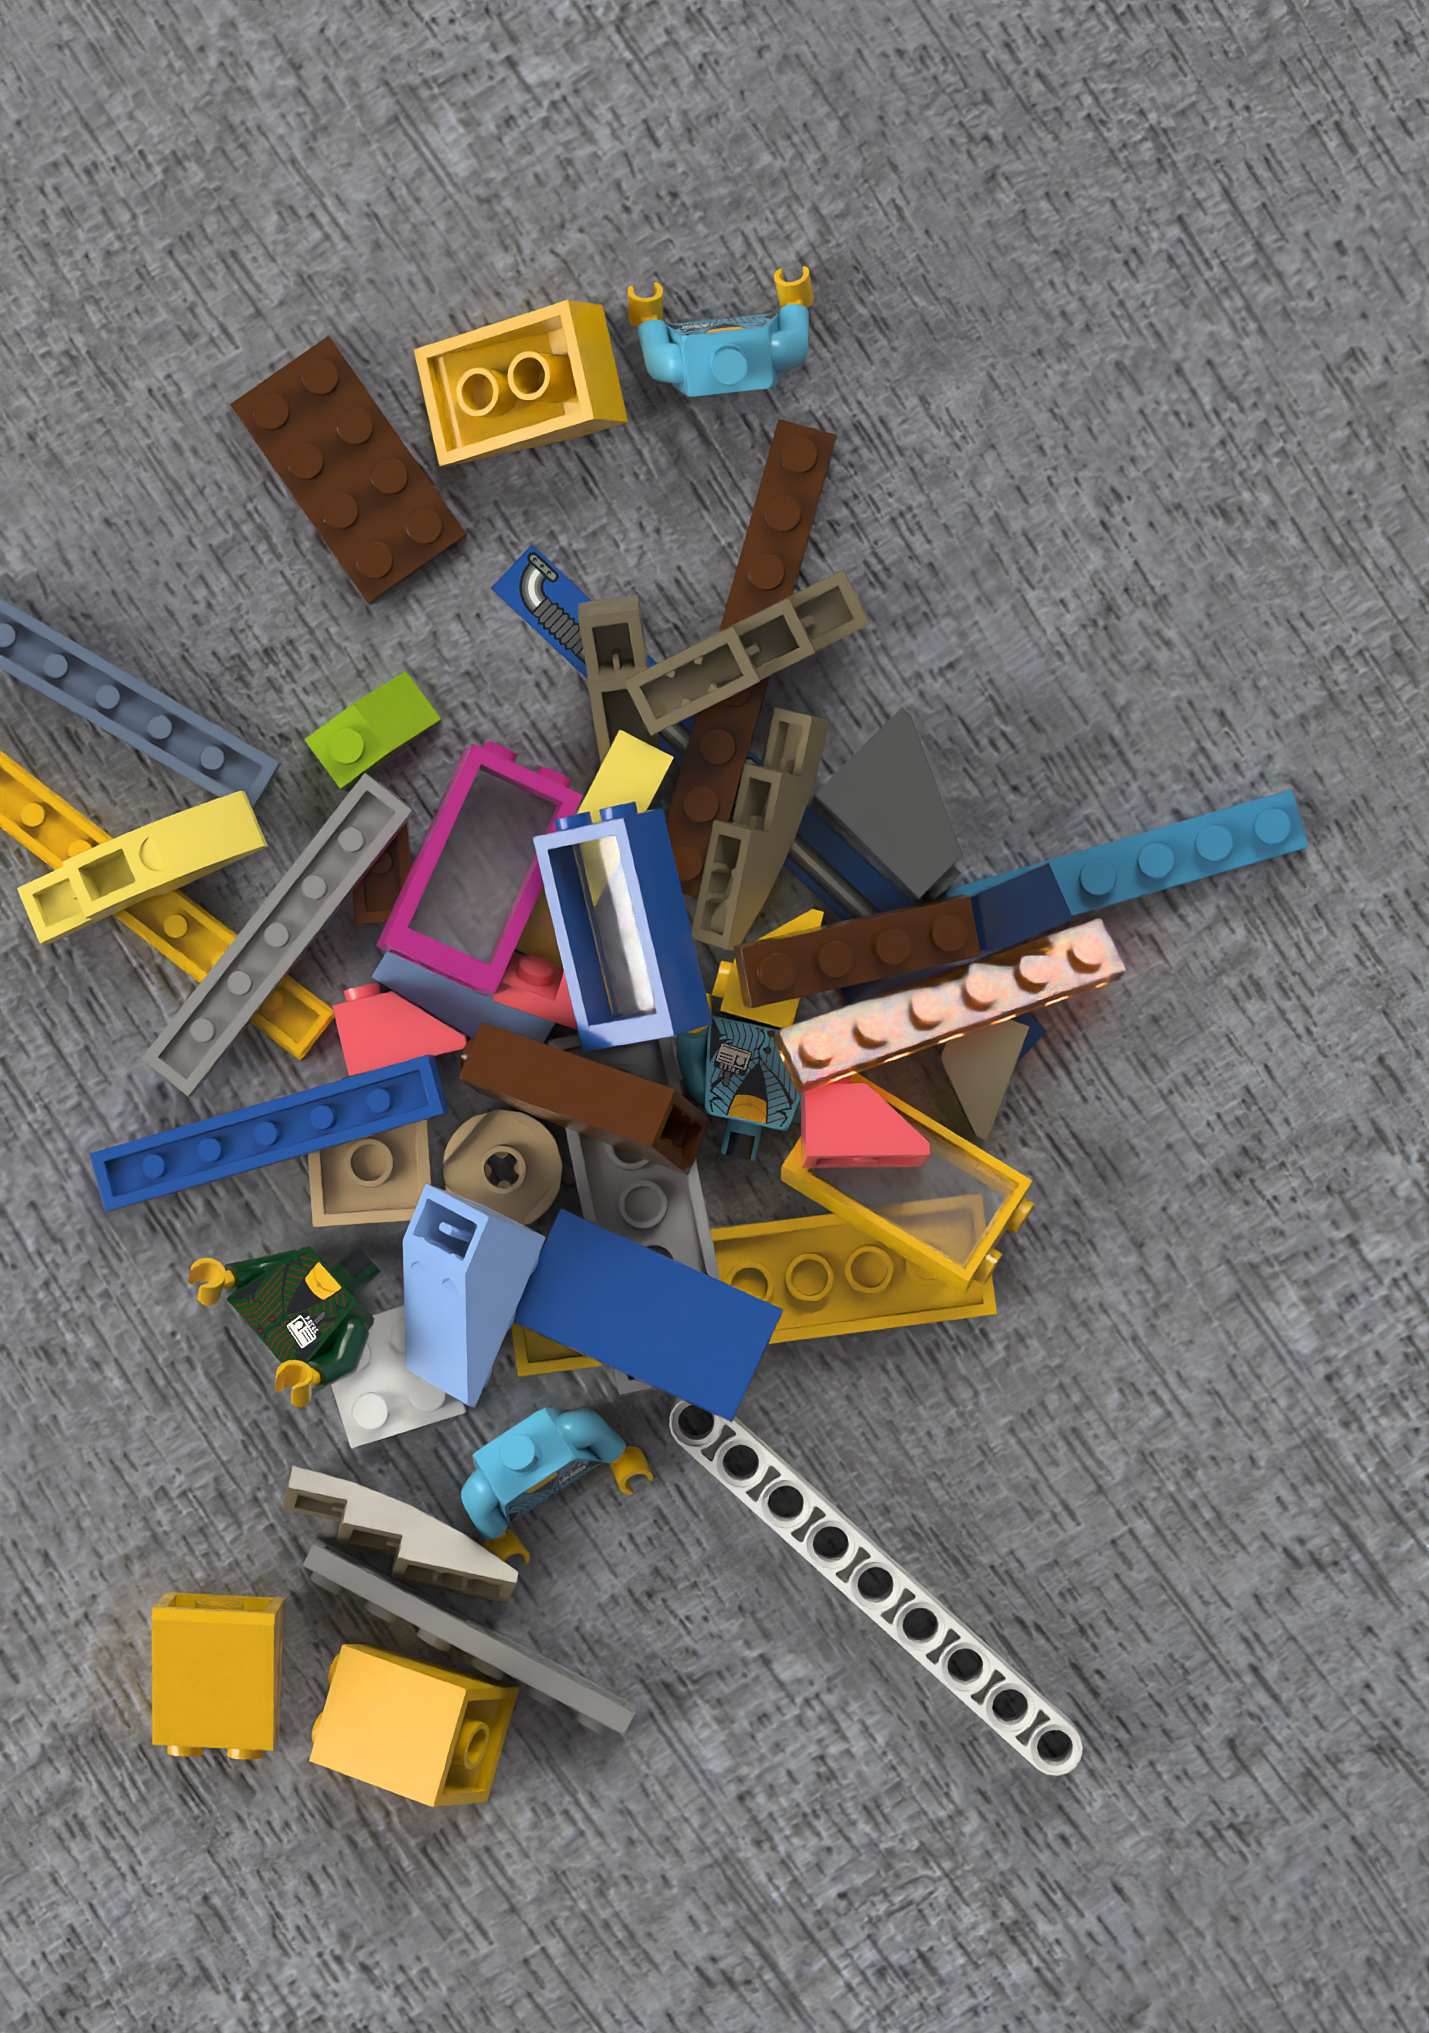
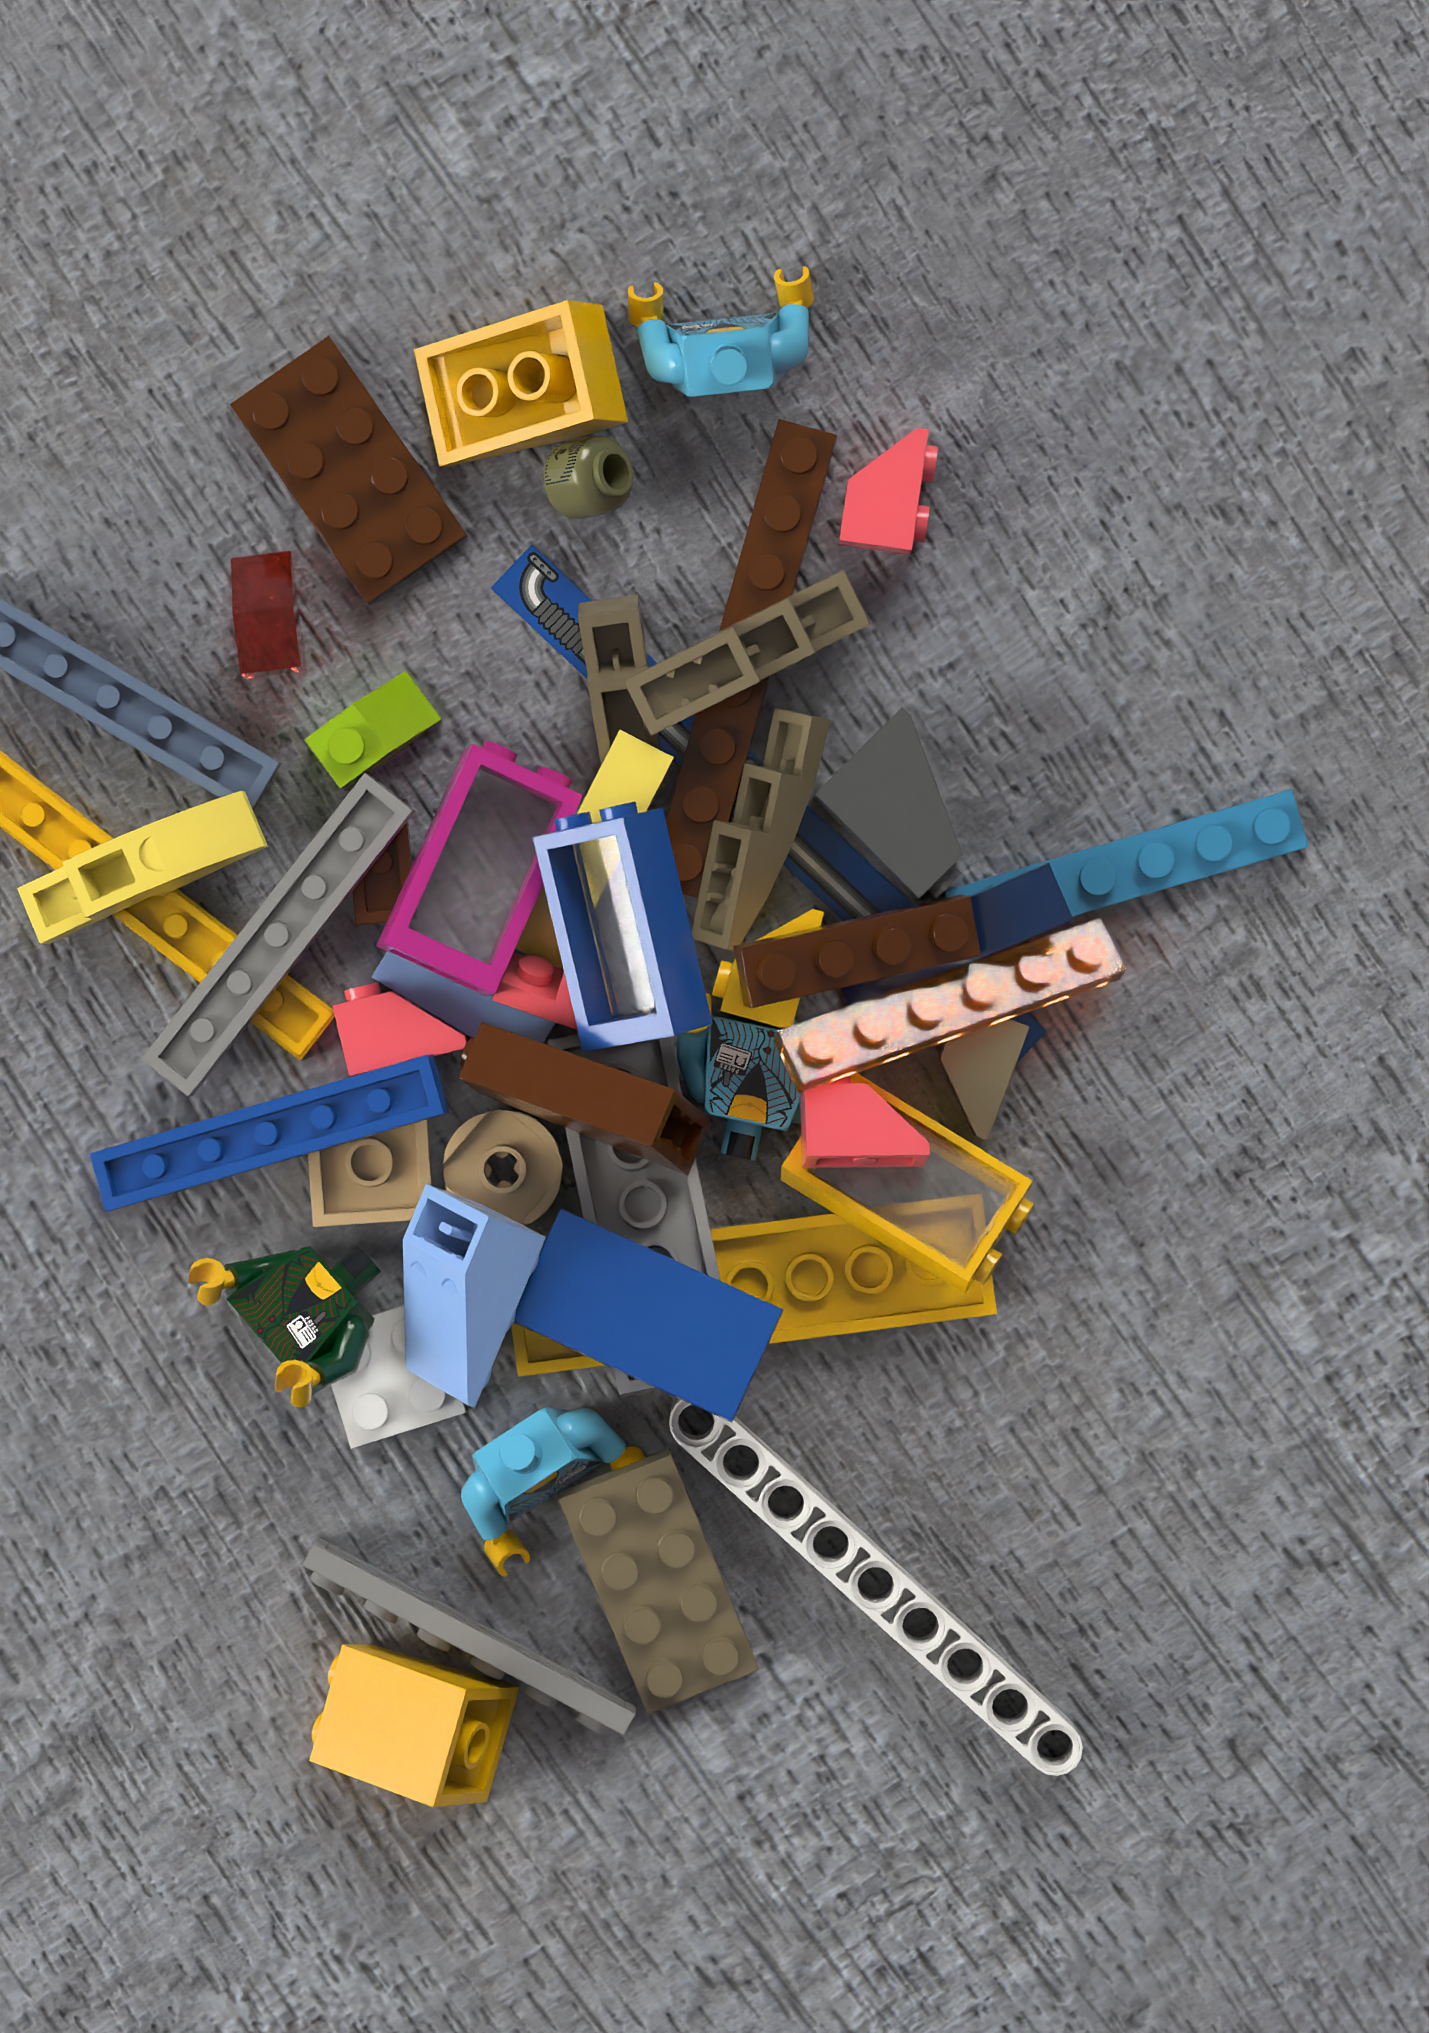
yellow slope [152,1592,286,1760] -> none
slope [282,1465,519,1604] -> none
none -> clear red slope [231,551,307,679]
none -> olive head [543,436,633,519]
none -> dark tan plate [557,1448,759,1714]
none -> coral slope [838,428,938,555]

